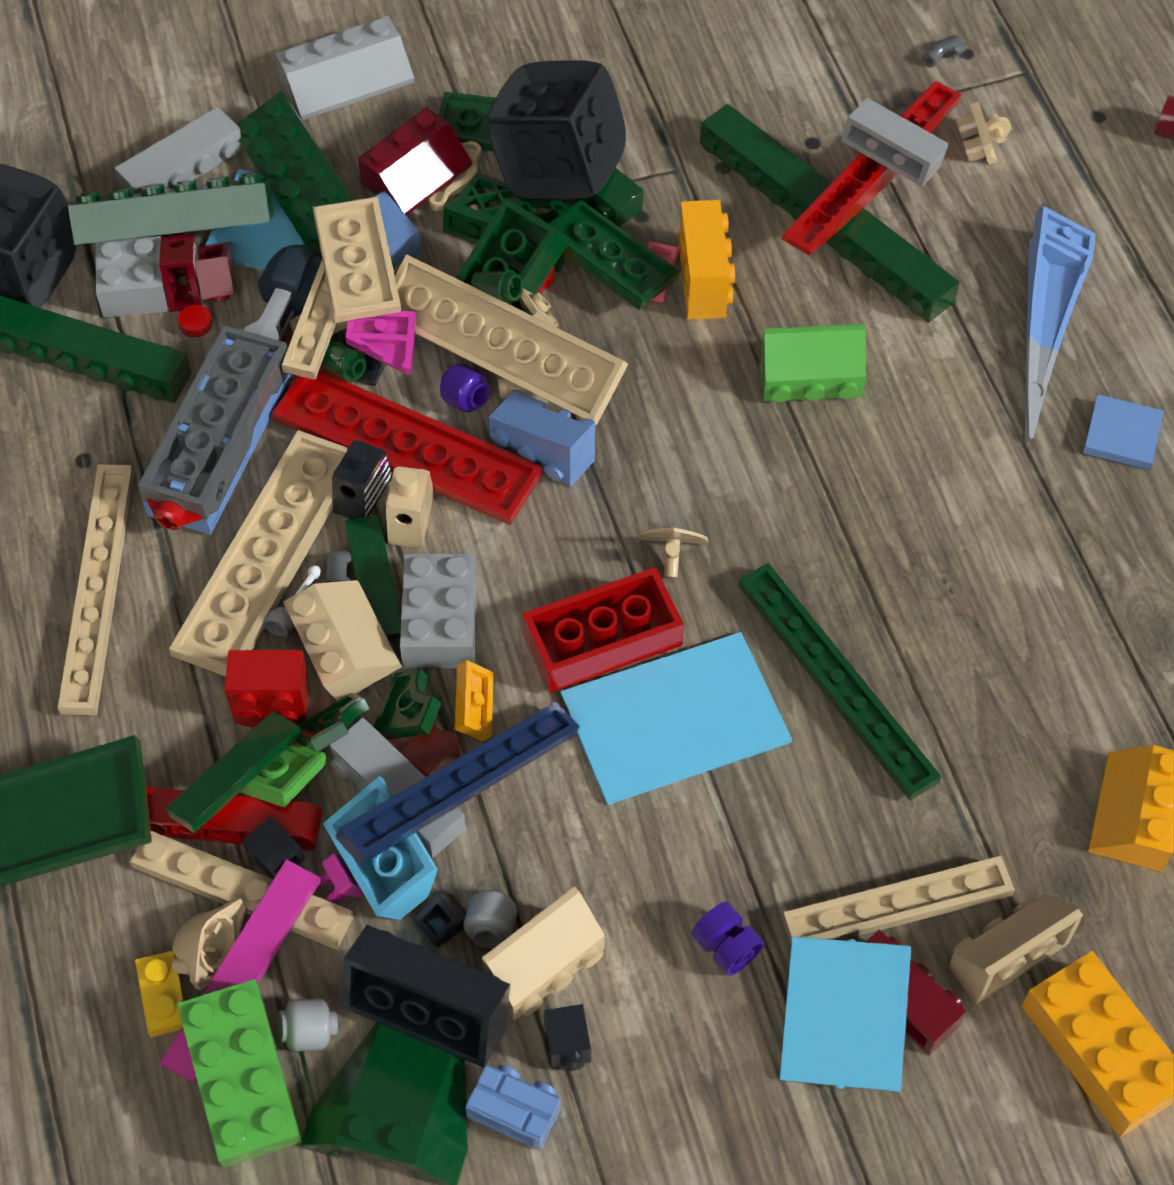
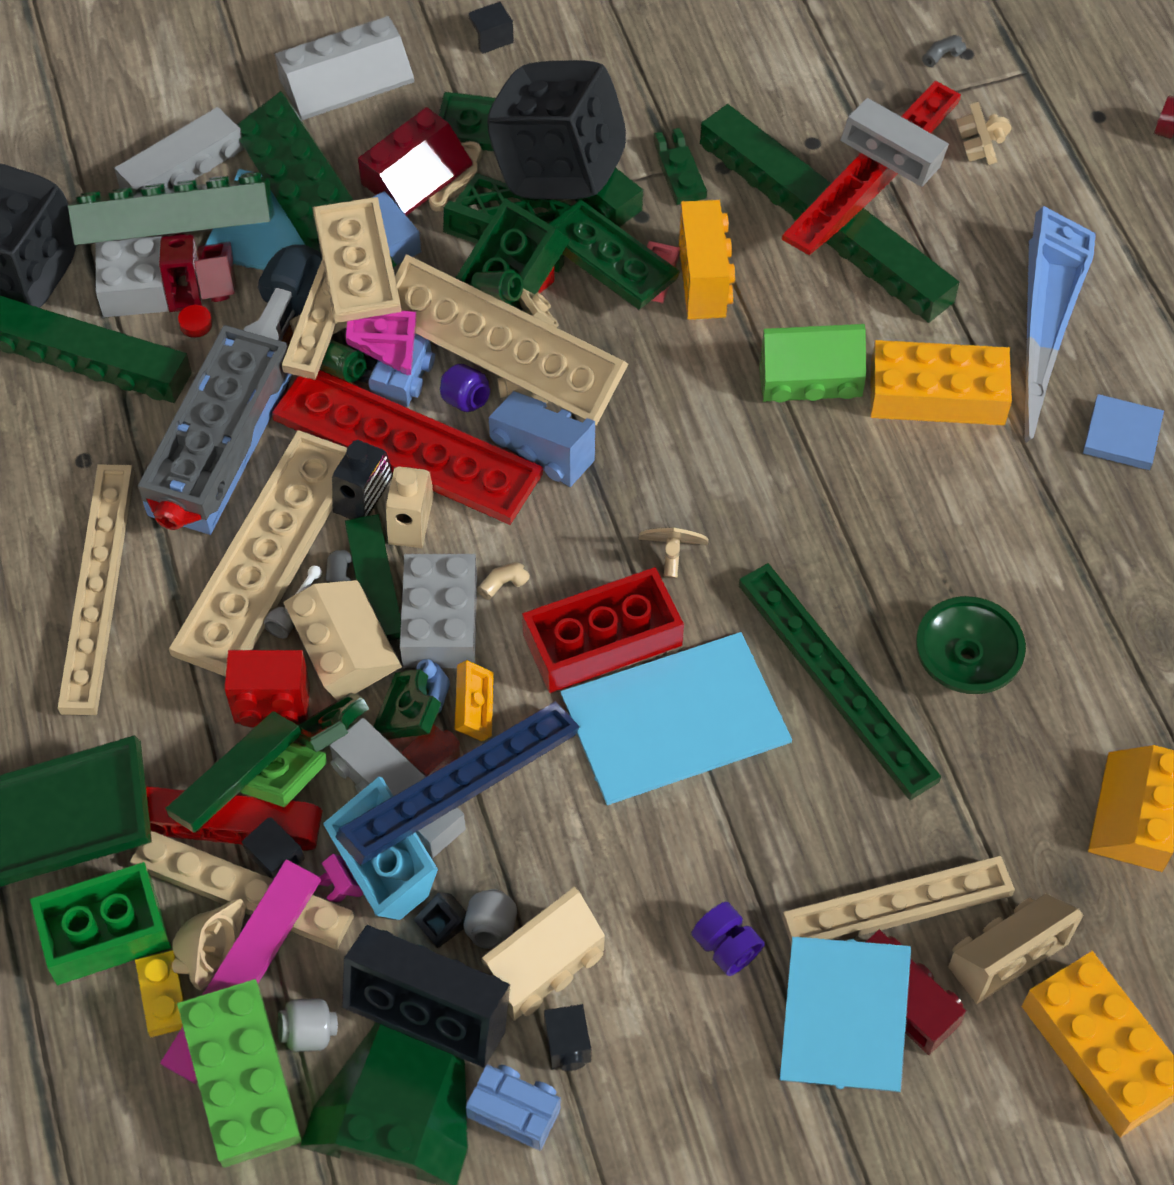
none -> green brick [30,862,171,986]
none -> medium blue brick [368,334,435,407]
none -> medium blue arm [416,659,450,712]
none -> black panel [468,2,514,54]
none -> tan arm [477,562,530,600]
none -> dark green hinge [653,128,707,205]
none -> light orange brick [871,340,1012,425]
none -> dark green dish [916,596,1026,694]

